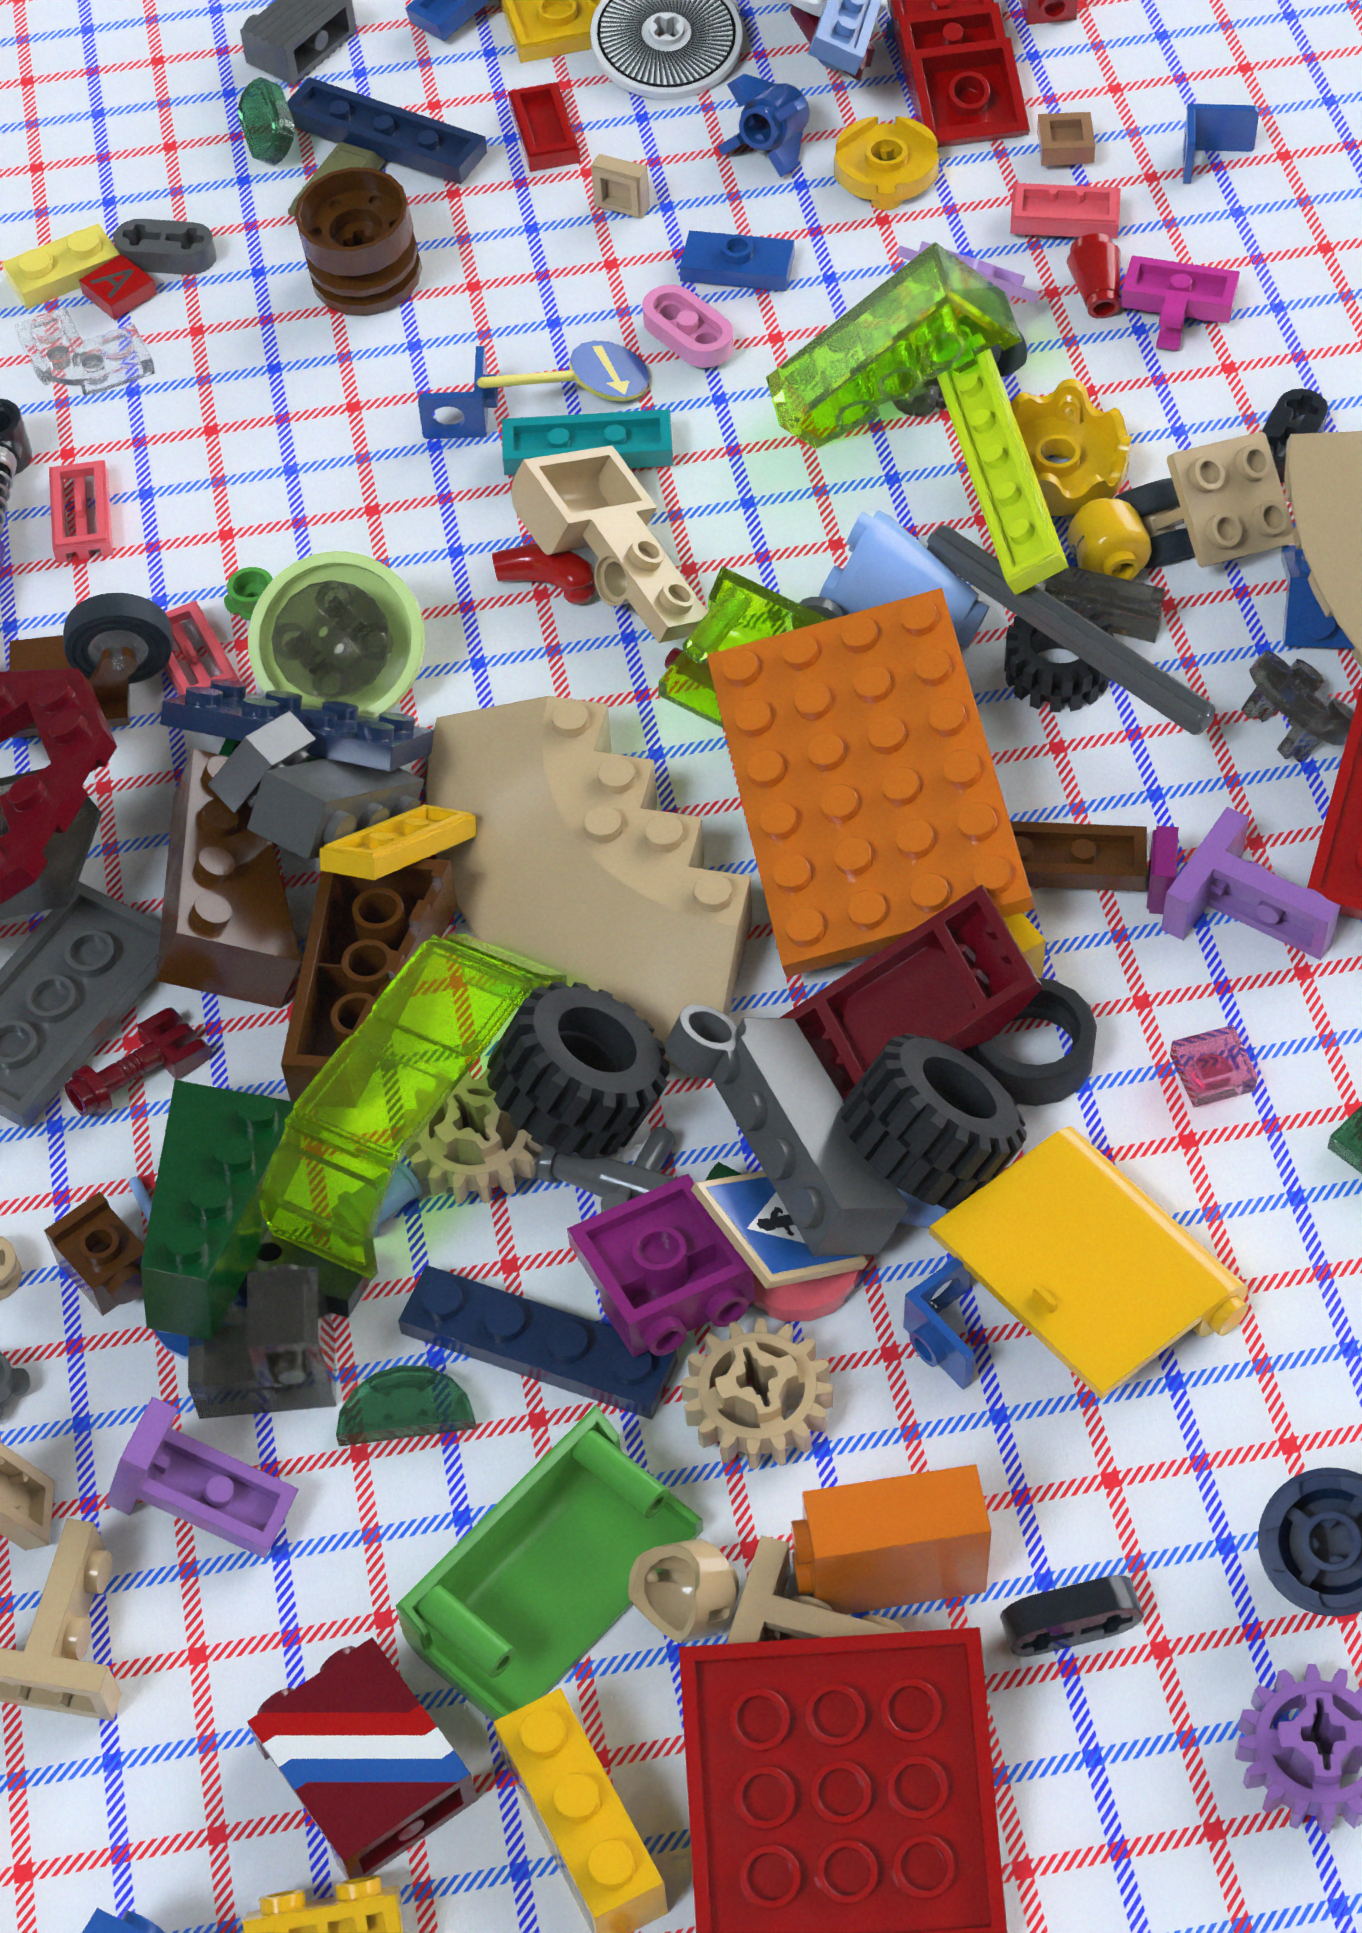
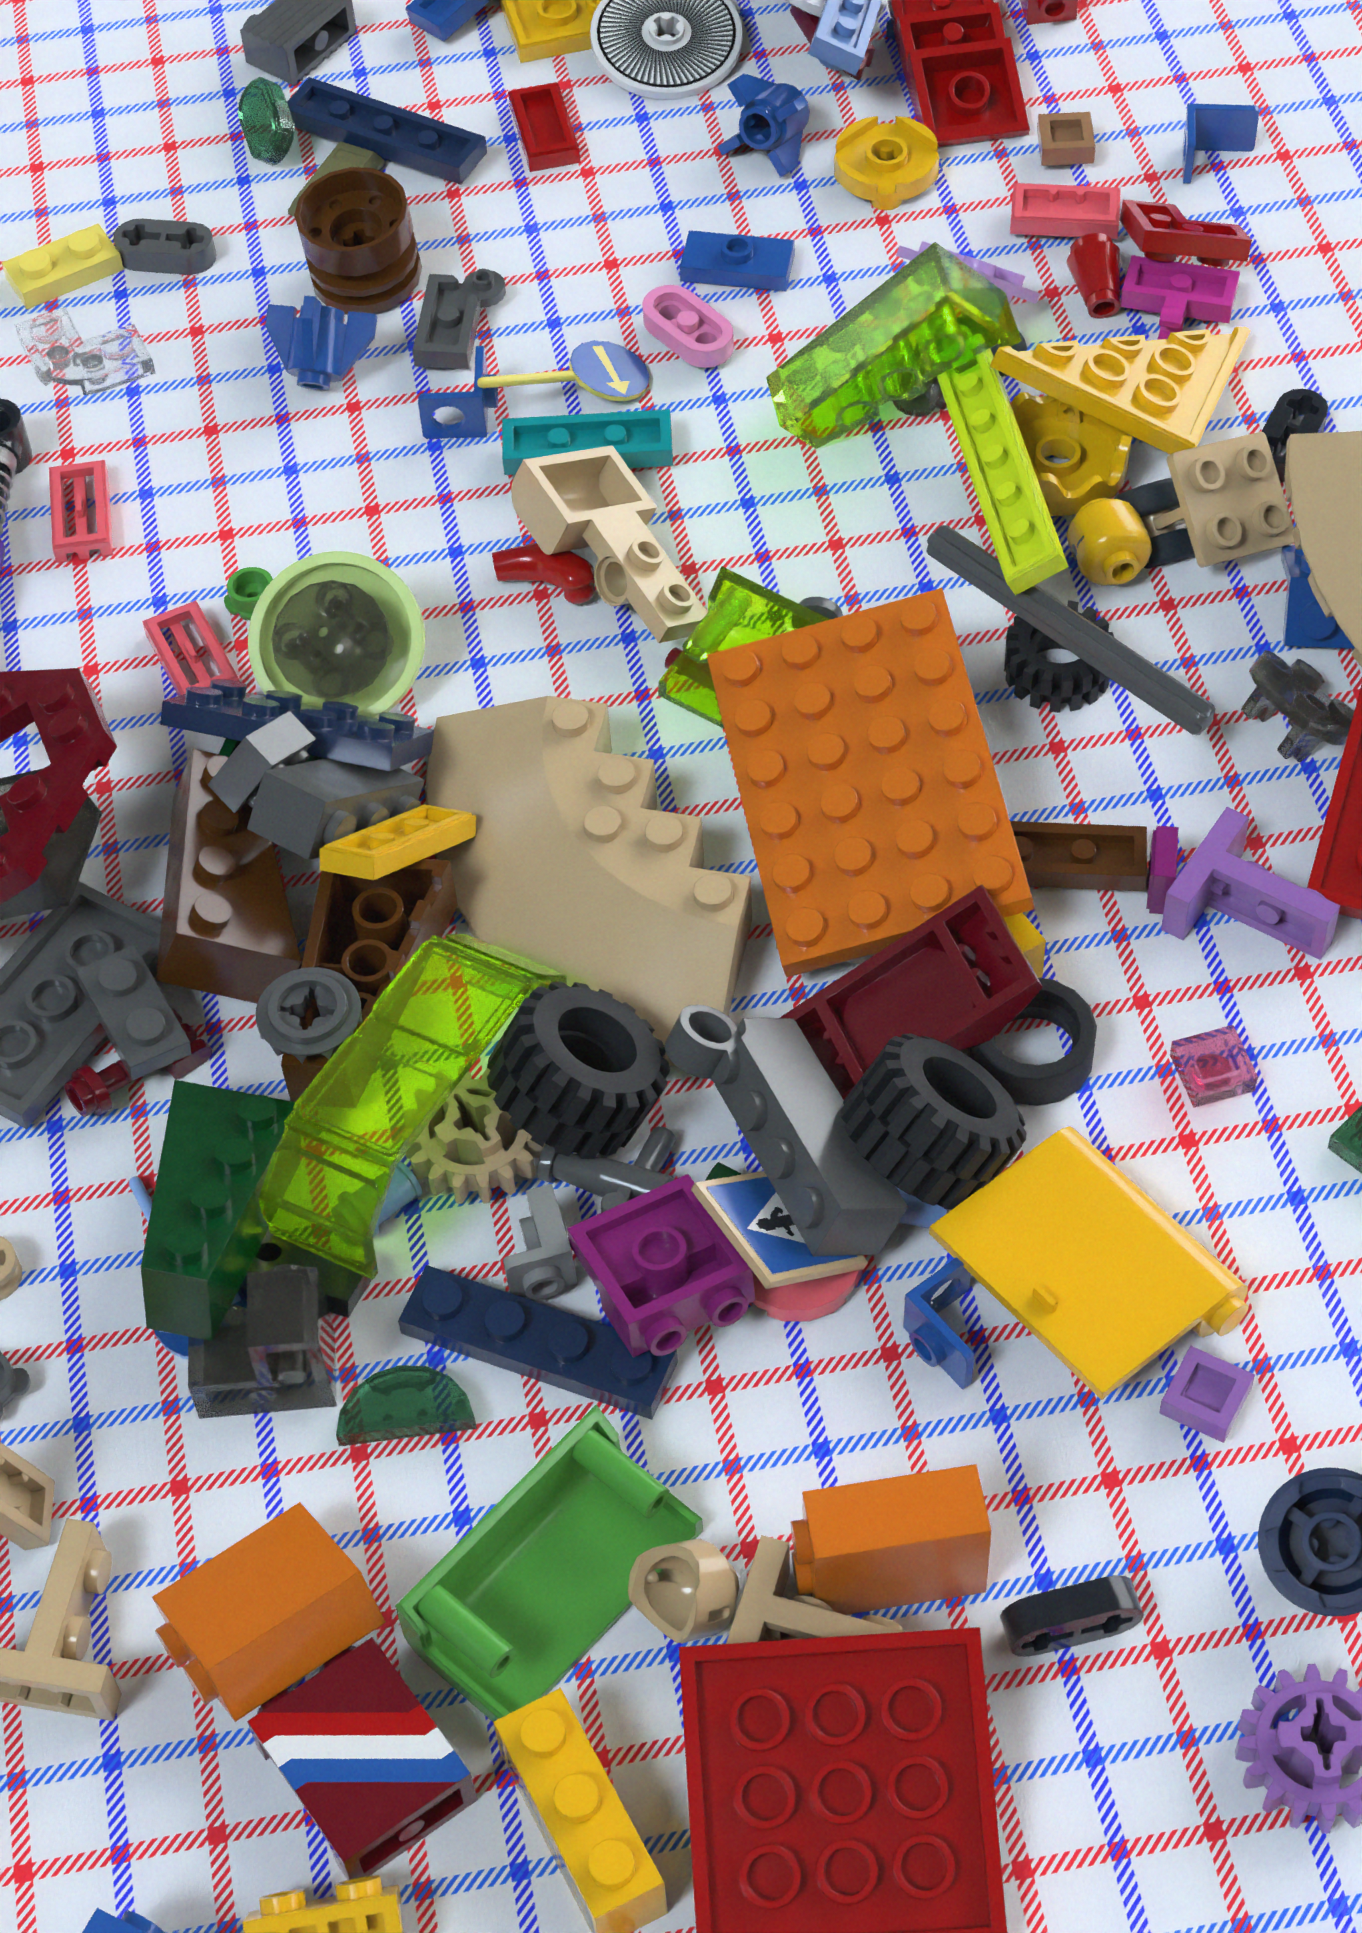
plate [9,593,173,738] -> none
reddish brown brick [44,1191,144,1316] -> none
red tile [79,254,157,320] -> none
medium lavender bracket [105,1397,299,1559] -> none
tan tile [591,154,650,219] -> none
tan gear [681,1318,833,1469] -> none
light blue cone [819,510,990,649] -> none
clear smoke tile [1044,565,1166,643] -> none
none -> dark grey plate [76,944,191,1081]
none -> orange brick [152,1502,386,1722]
none -> dark grey gear [256,967,362,1063]
none -> blue brick [265,295,377,390]
none -> dark grey hinge [412,268,506,369]
none -> light grey bracket [503,1184,578,1299]
none -> yellow tile [990,326,1251,455]
none -> red plate [1119,199,1252,267]
none -> medium lavender plate [1159,1345,1255,1443]

